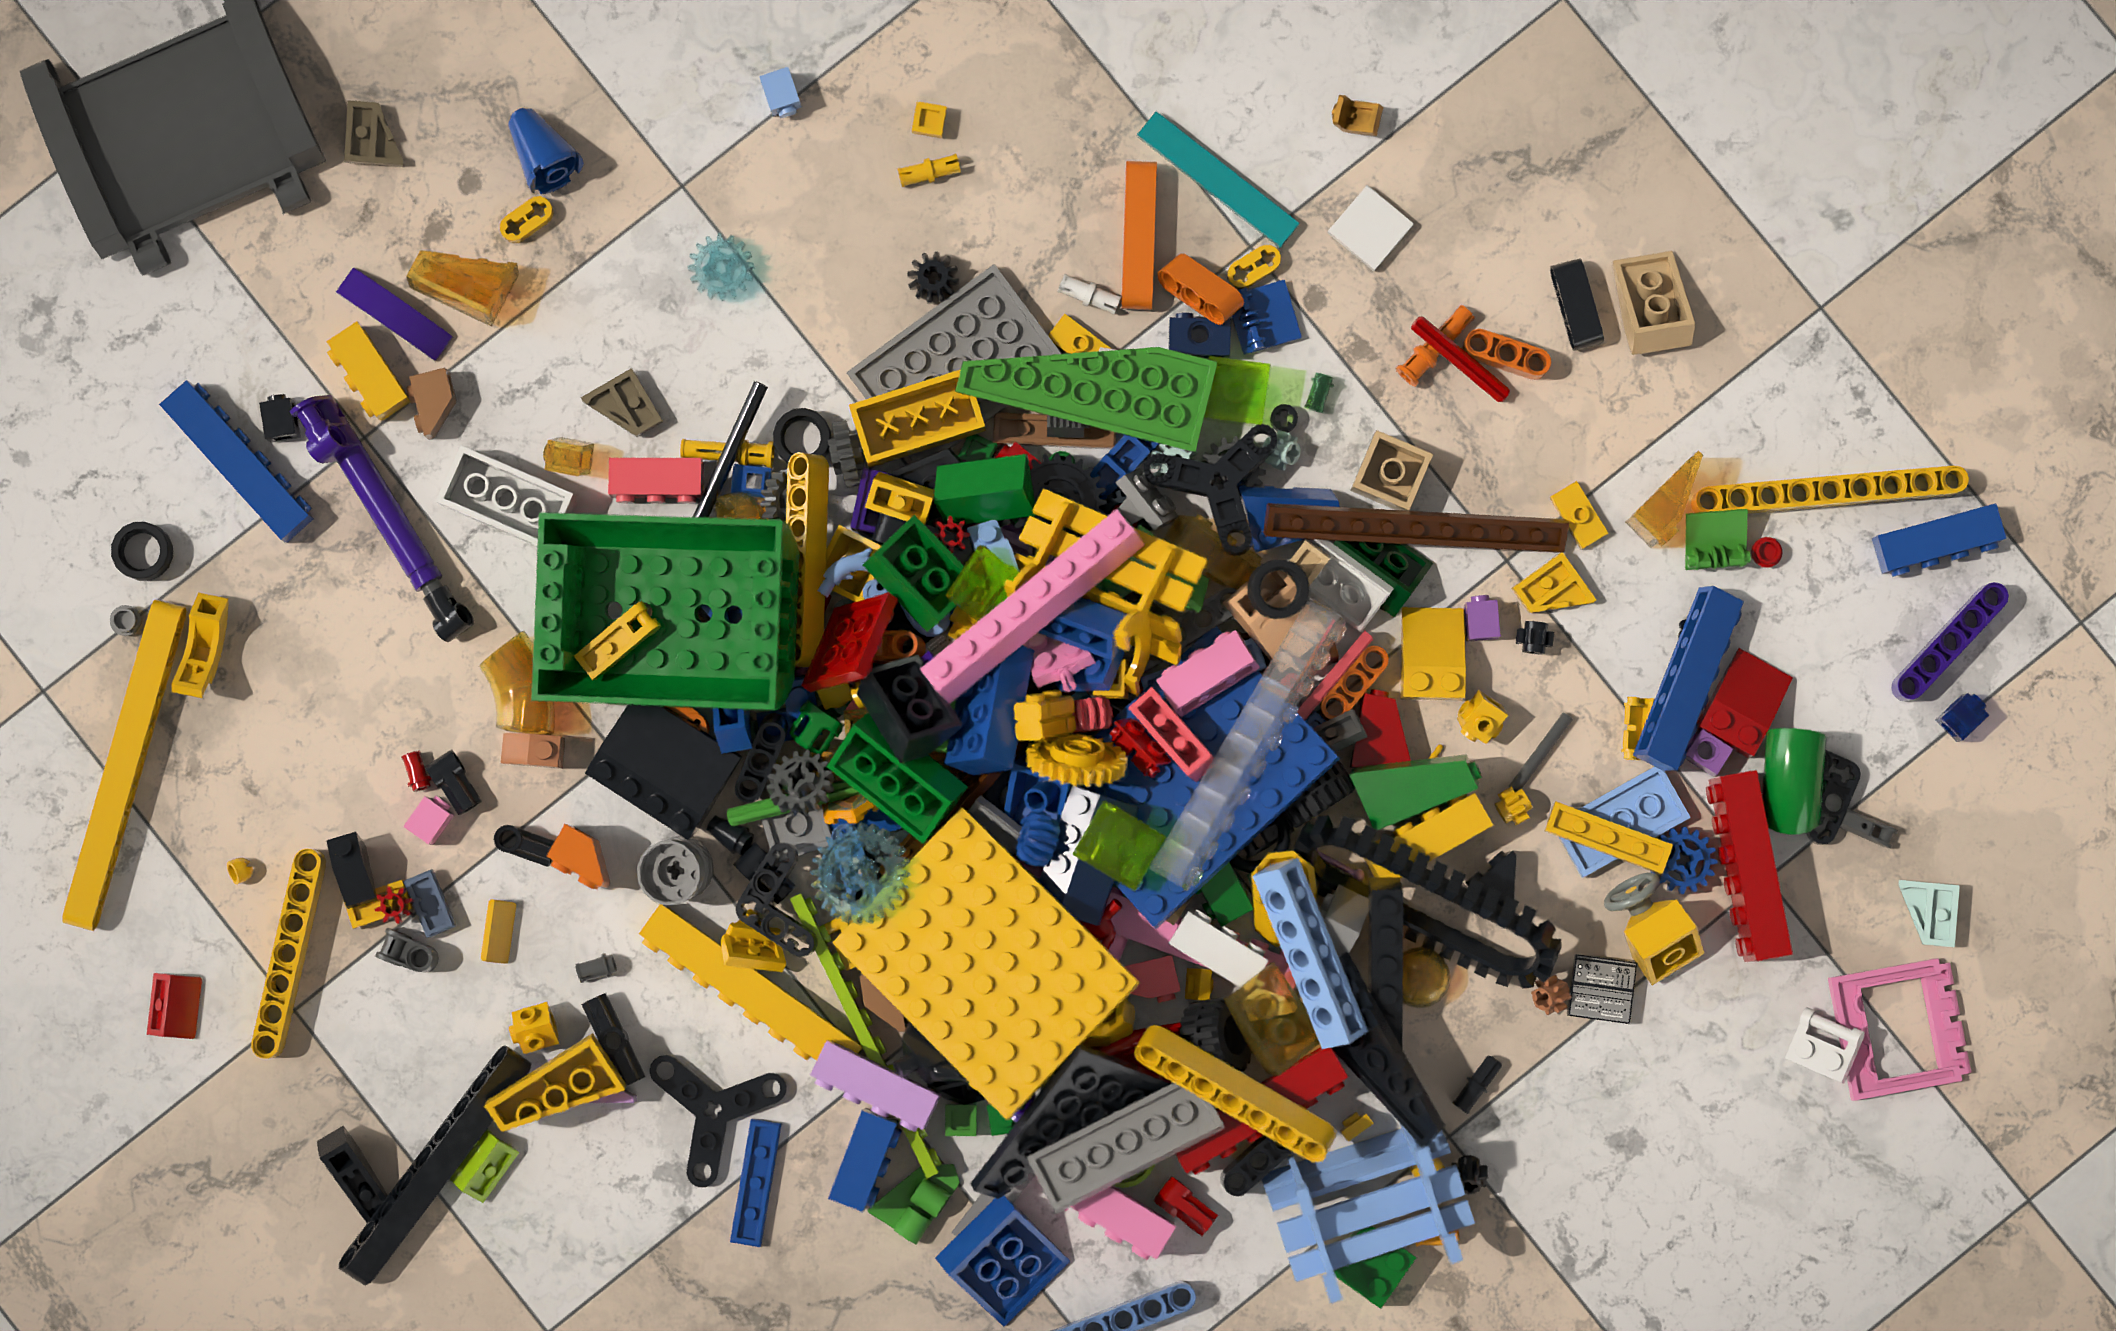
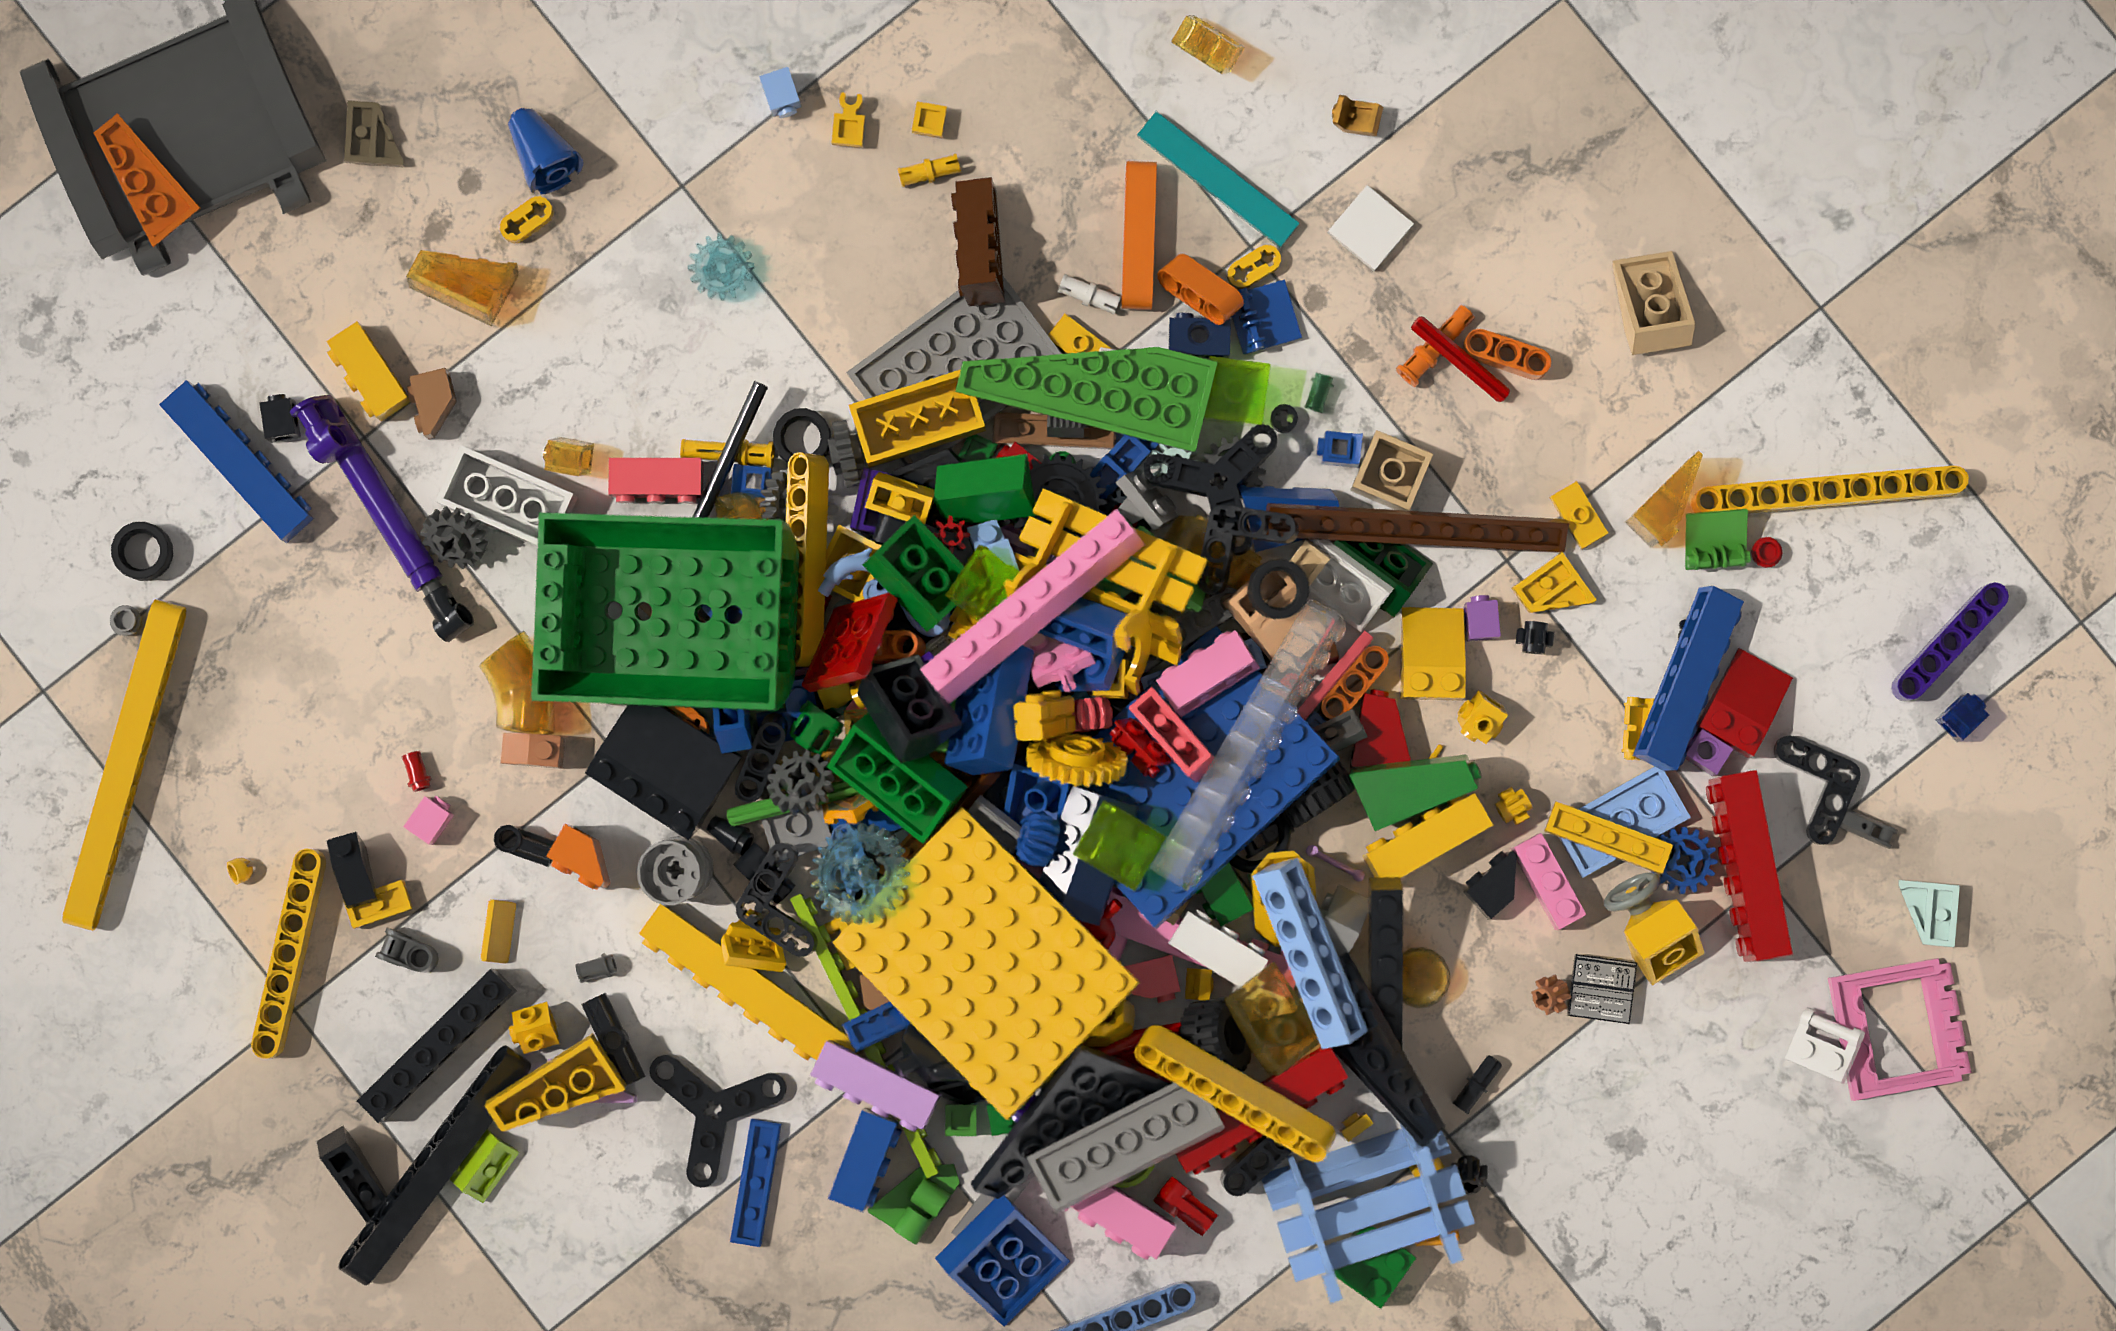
red panel [146,973,202,1039] -> none
yellow arch [171,592,228,698] -> none
dark purple slope [336,267,453,362] -> none
red gear [374,886,414,924] -> none
sand blue plate [403,869,457,938] -> none
black piece [425,749,482,815] -> none
yellow plate [574,601,661,680] -> none
dark tan wing [581,368,663,437] -> none
black gear [907,251,959,304] -> none
light aqua gear [1263,430,1301,471] -> none
black piece [1293,815,1562,989] -> none
dark grey bar [1508,712,1573,792] -> none
black beam [1550,258,1604,351] -> none
green brick [1762,728,1826,835] -> none
blue brick [1872,503,2007,577] -> none
none -> orange wing [94,113,200,248]
none -> black brick [357,969,517,1123]
none -> dark grey gear [420,506,488,569]
none -> yellow plate [831,92,865,148]
none -> blue plate [842,1001,910,1053]
none -> reddish brown wedge [951,177,1005,307]
none -> clear yellow brick [1171,15,1245,74]
none -> black beam [1197,505,1299,596]
none -> blue window [1316,431,1363,468]
none -> bright pink brick [1511,833,1586,930]

